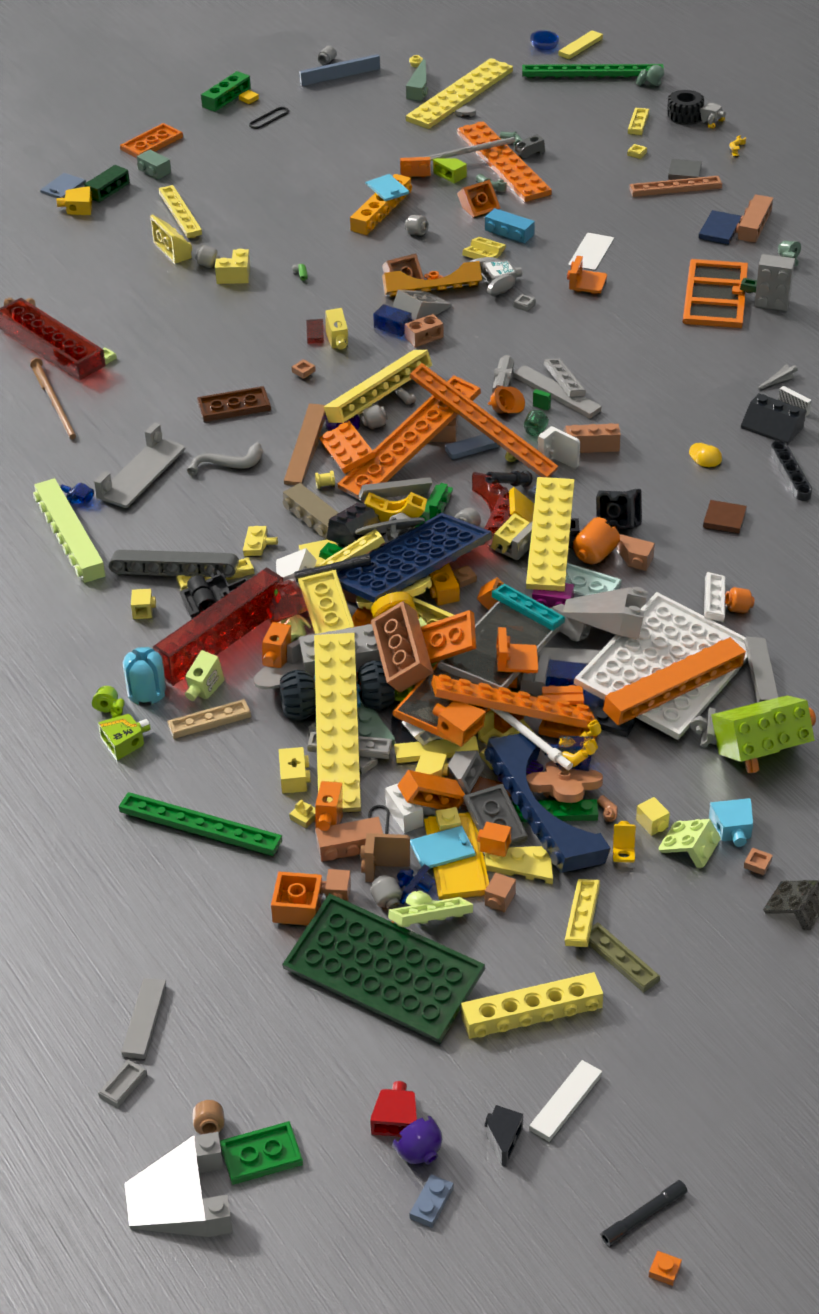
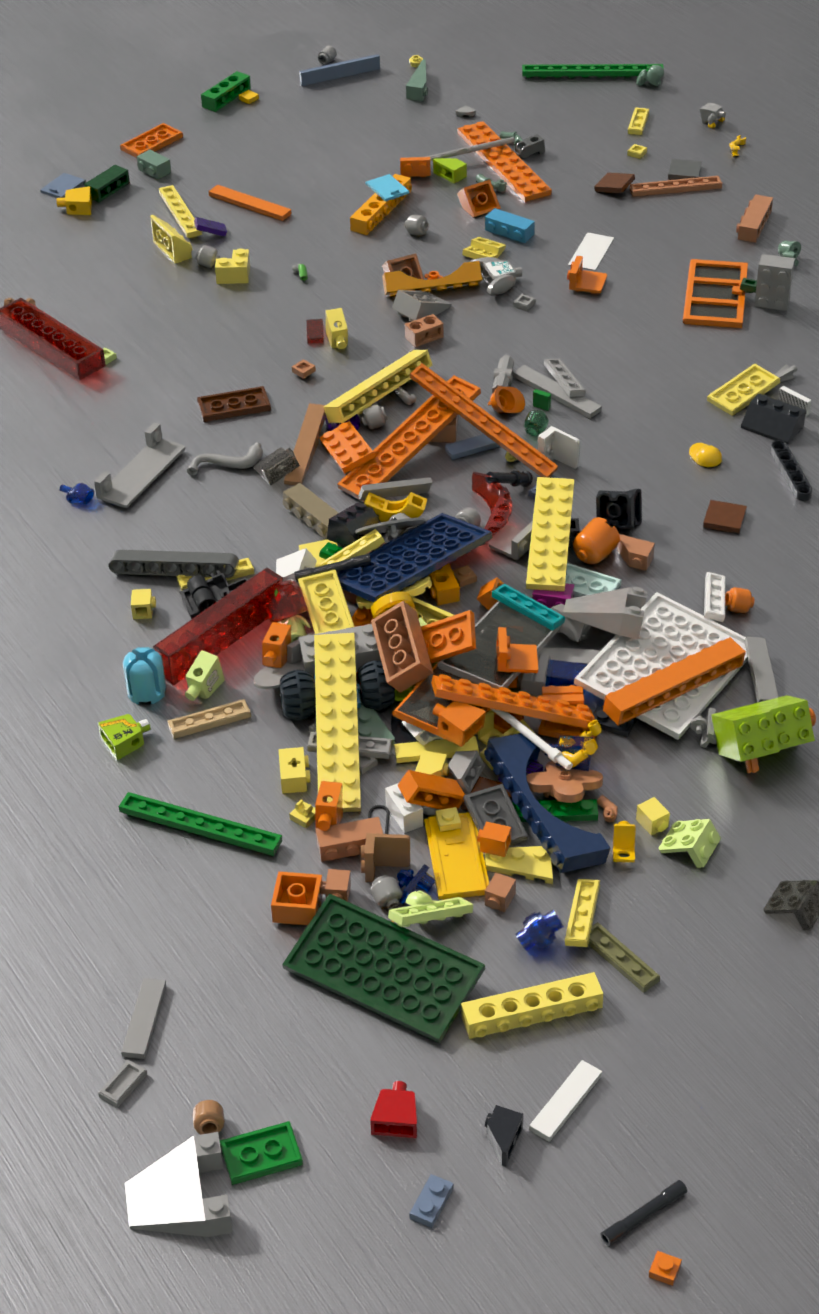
medium nougat bar [30,357,76,440] -> none
yellowish green brick [33,478,105,583] -> none
lime piece [92,685,125,718] -> none
light yellow plate [243,526,278,556] -> none
black piece [249,107,289,129] -> none
light yellow bush [315,471,335,489] -> none
clear blue brick [373,304,412,337] -> none
dark purple cylinder [392,1116,443,1164] -> none
light yellow plate [406,59,513,129] -> none
medium azure container [410,826,476,870] -> none
green bracket [415,483,453,527] -> none
light yellow hinge [491,513,530,553] -> none
yellow tile [509,487,535,523] -> none
clear blue piece [530,30,559,50] -> none
light yellow tile [558,30,603,59] -> none
nougat slope [564,423,621,453] -> none
black tyre [667,90,704,123] -> none
dark blue tile [698,210,742,244] -> none
medium azure torso [709,798,753,847] -> none
nougat plate [744,848,773,875] -> none
none -> dark purple tile [194,217,227,236]
none -> orange tile [208,184,292,221]
none -> clear smoke bracket [253,447,300,486]
none -> clear blue piece [515,909,564,951]
none -> reddish brown tile [594,173,635,193]
none -> light yellow tile [707,364,780,416]

